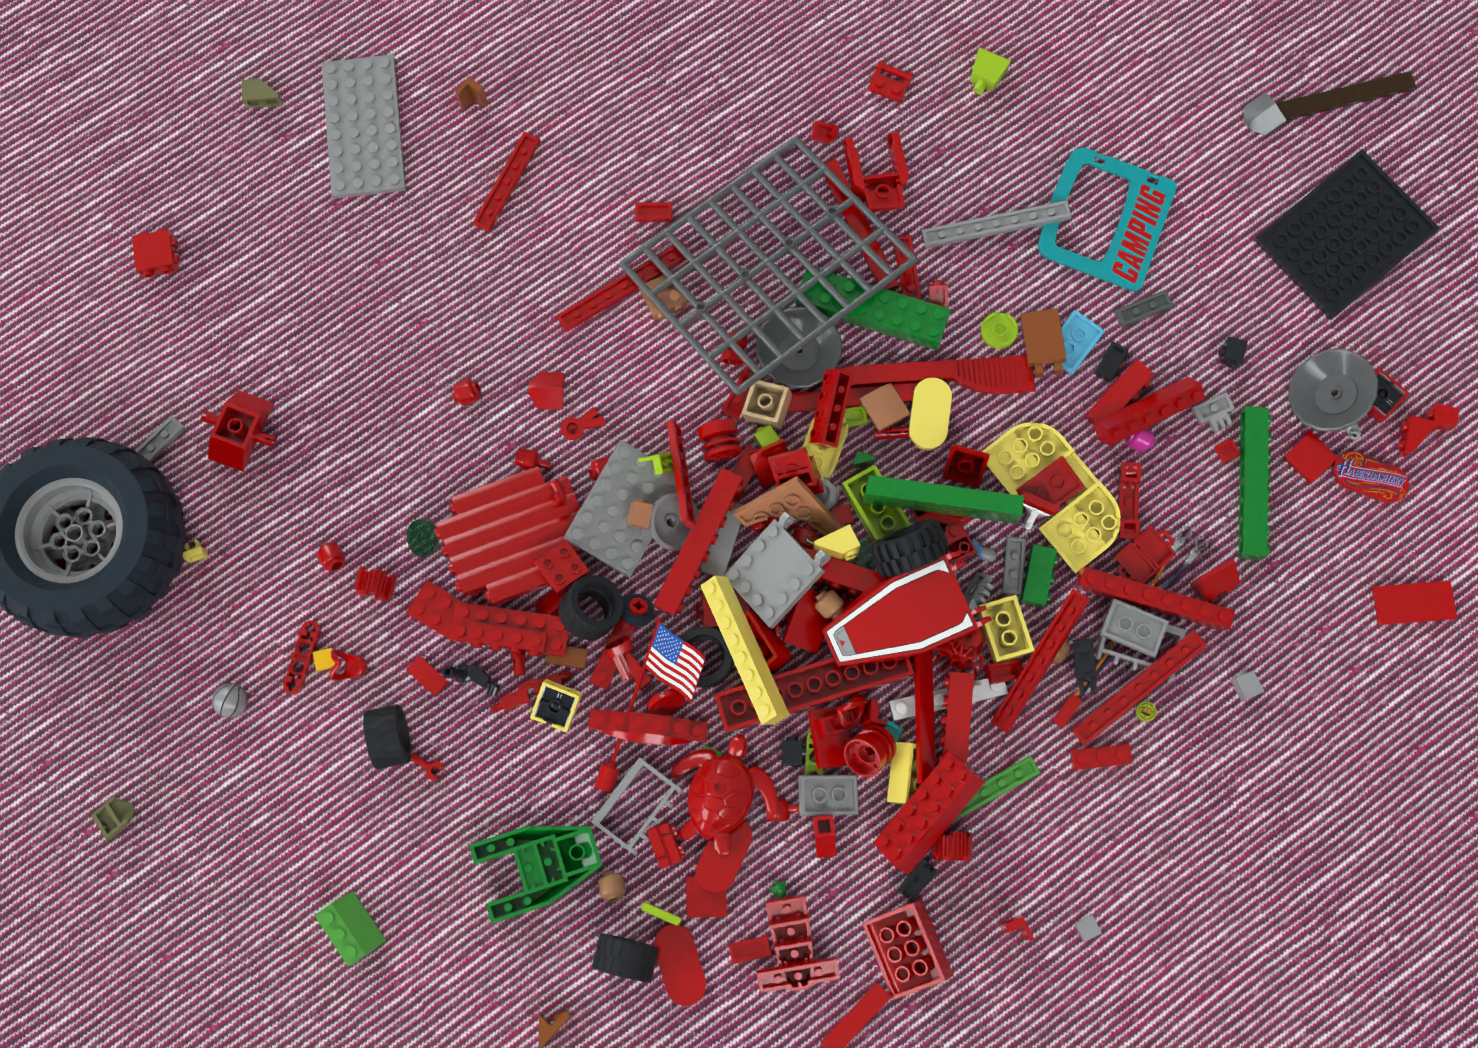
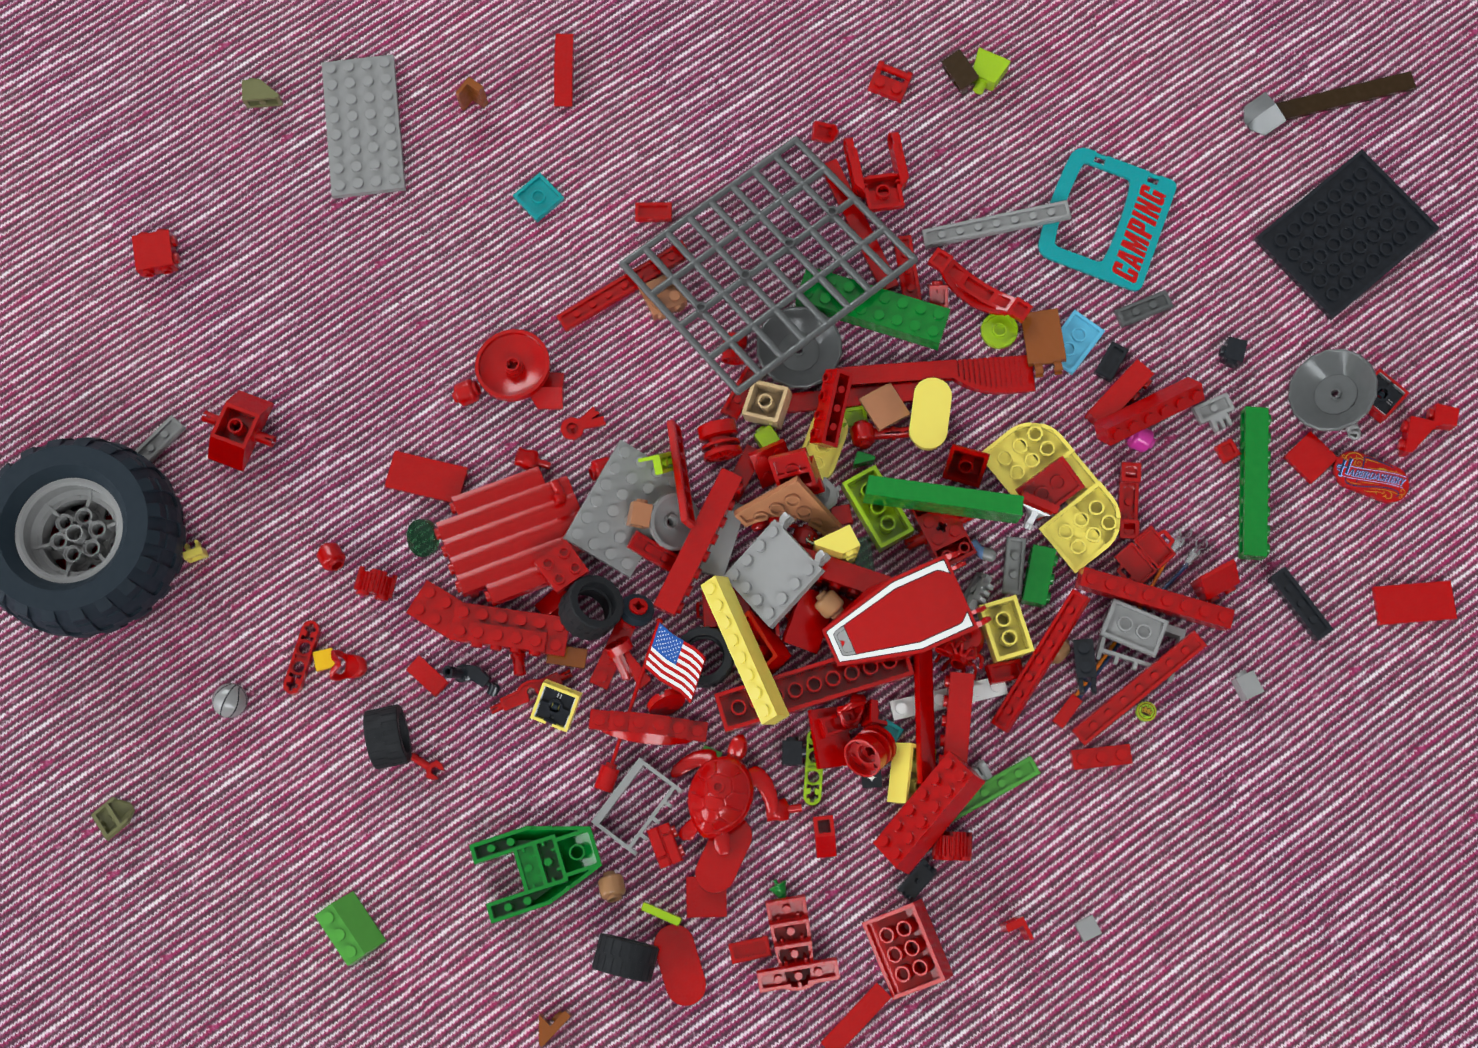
red tile [473,132,541,233] -> none
light grey tile [798,775,859,816] -> none
black tyre [869,519,949,578] -> none
none -> red tile [384,451,469,503]
none -> red dish [475,329,551,402]
none -> teal tile [512,172,565,223]
none -> red slope [554,34,574,107]
none -> red tile [626,531,678,573]
none -> red head [850,420,876,450]
none -> black tile [861,770,882,789]
none -> red piece [927,247,1033,323]
none -> dark brown panel [941,49,979,96]
none -> light grey wheel [971,760,992,780]
none -> black gear [1268,567,1334,641]

